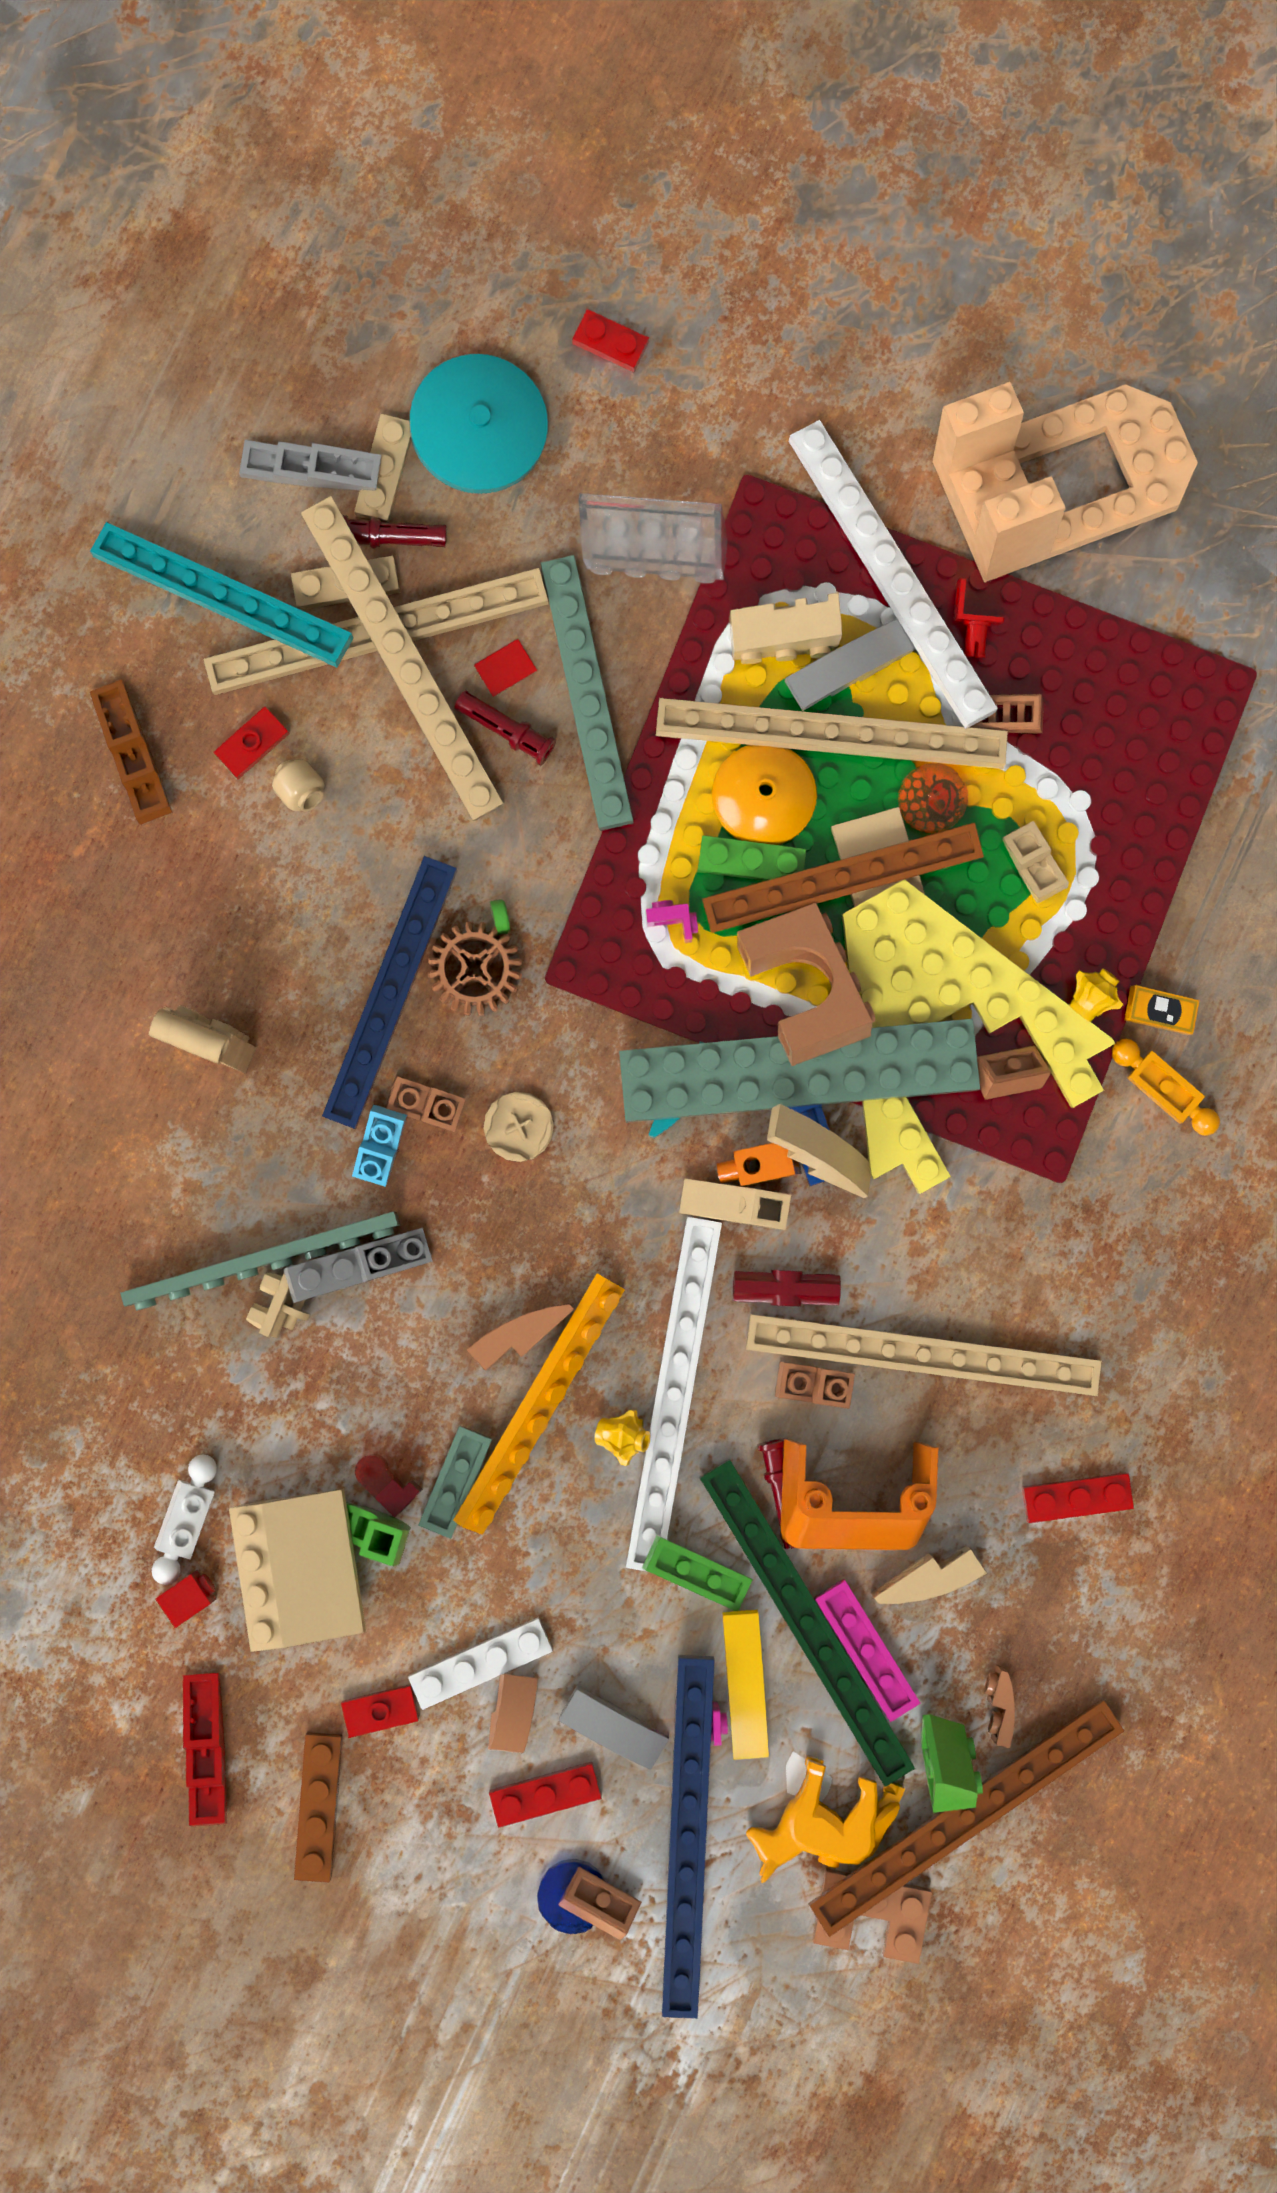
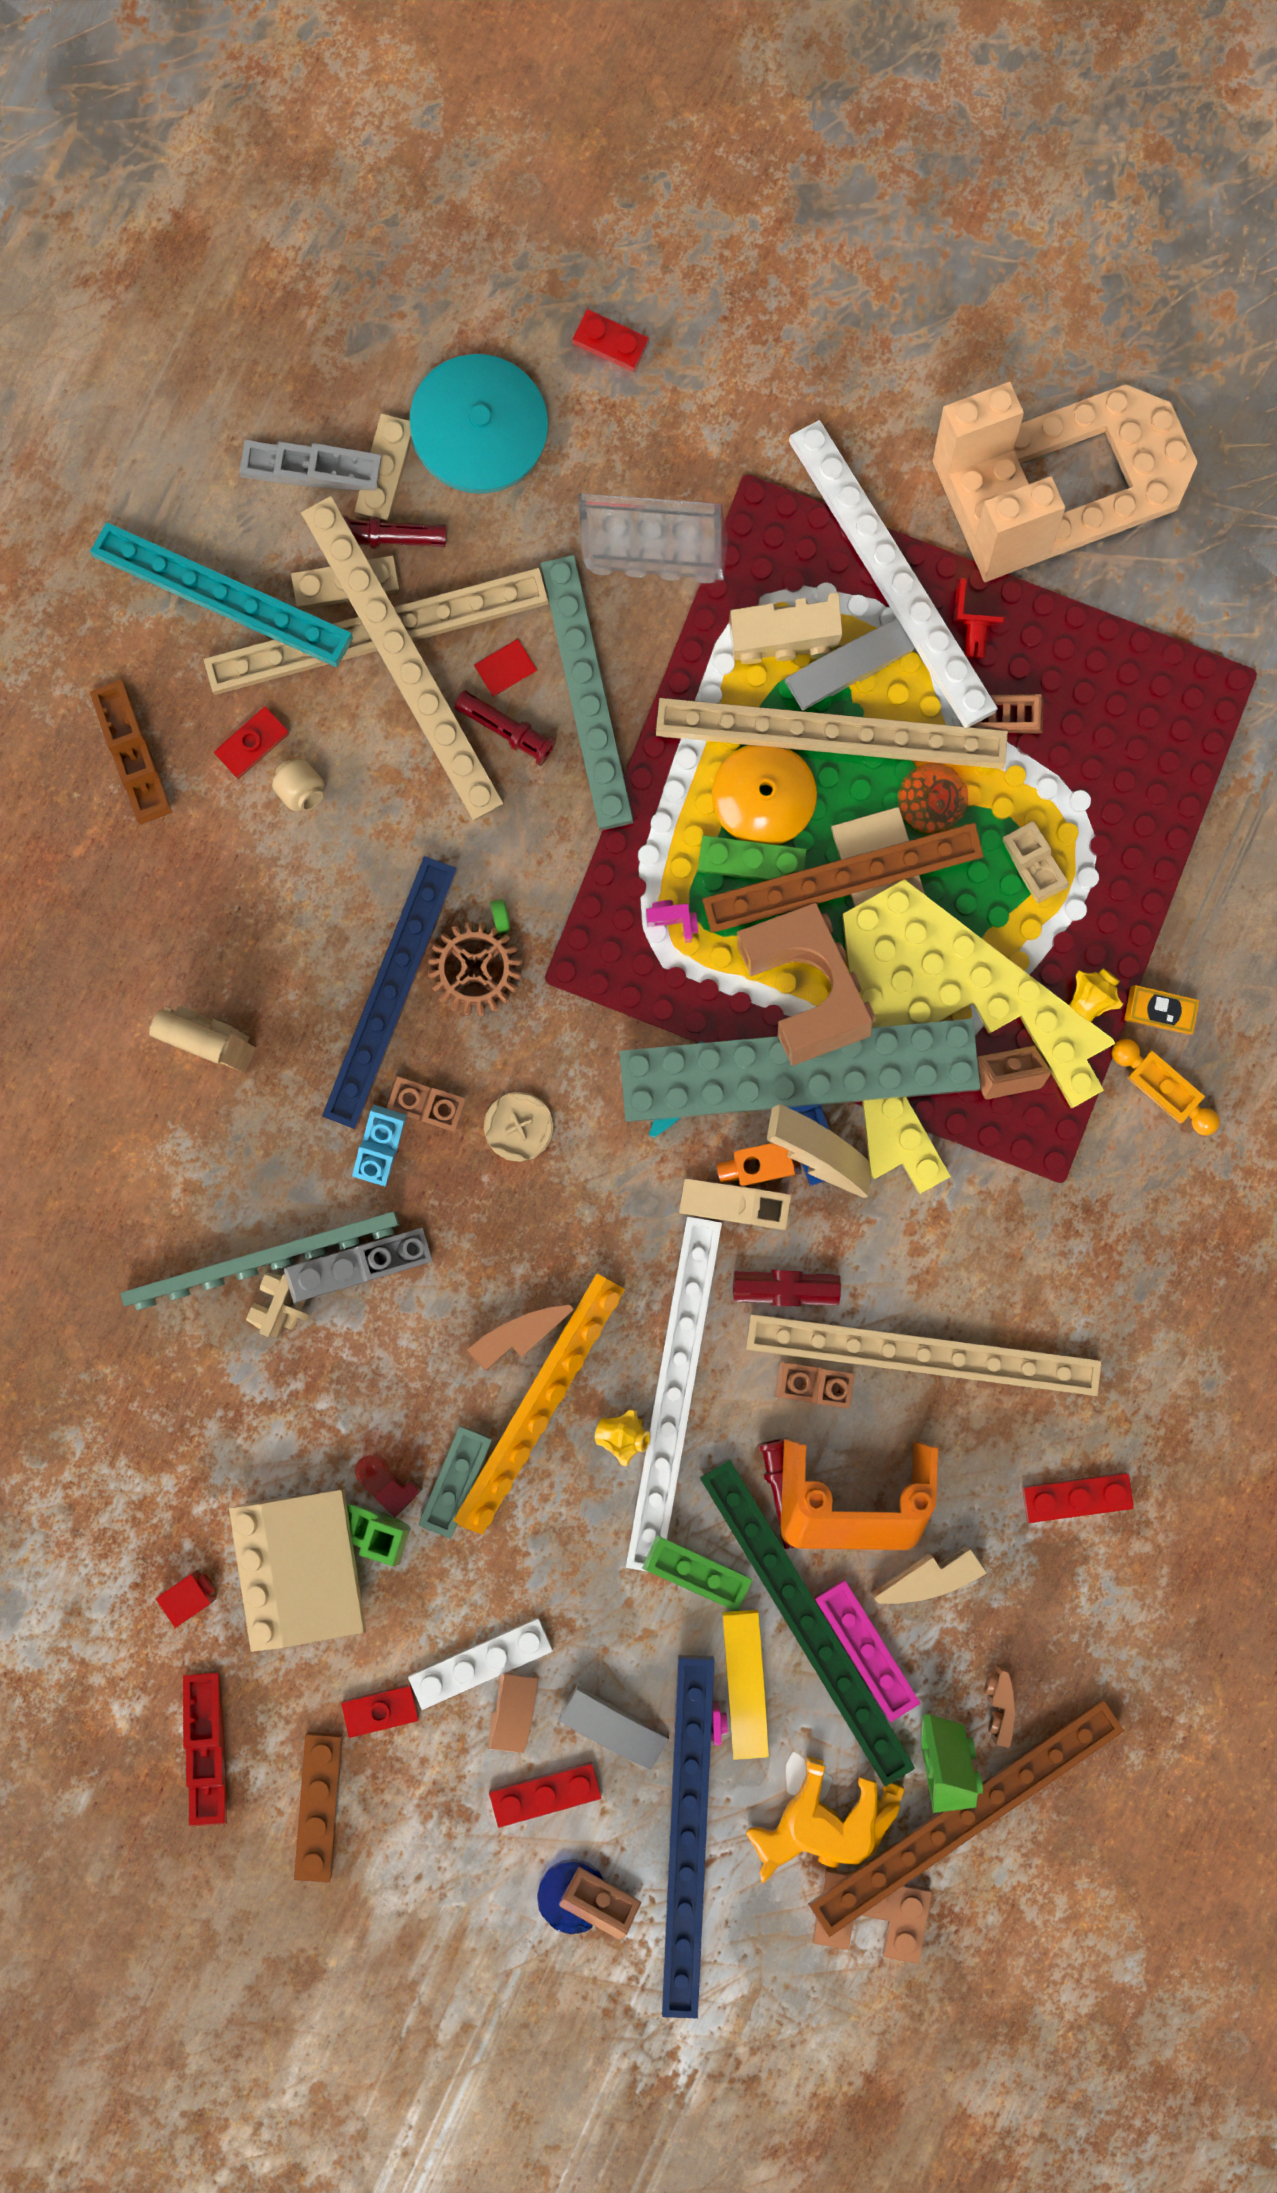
white plate [152,1455,217,1585] -> none

